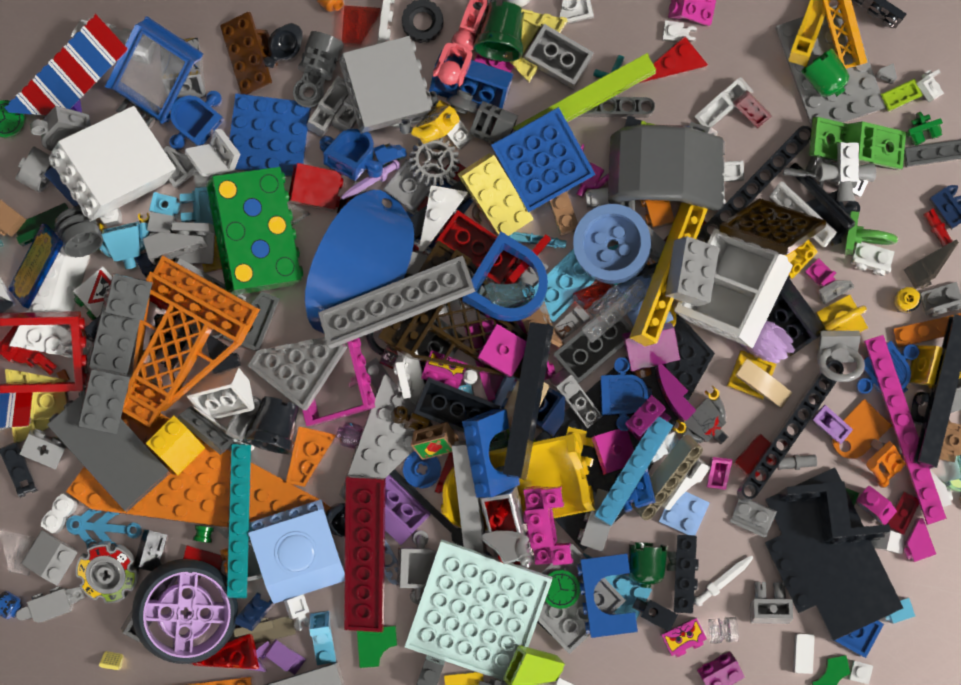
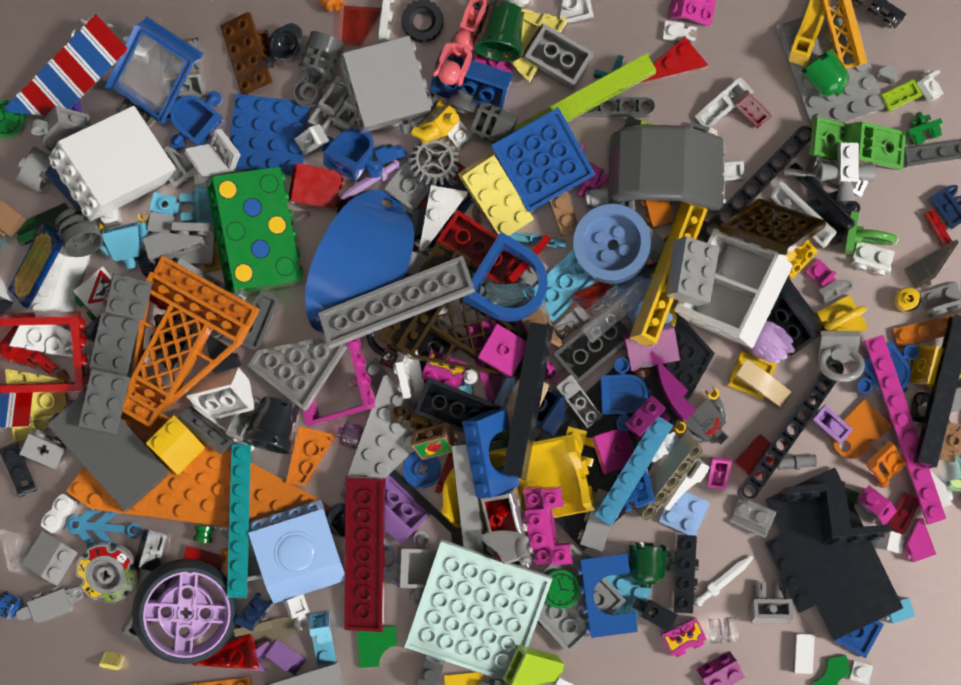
none -> white slope [295,124,329,155]

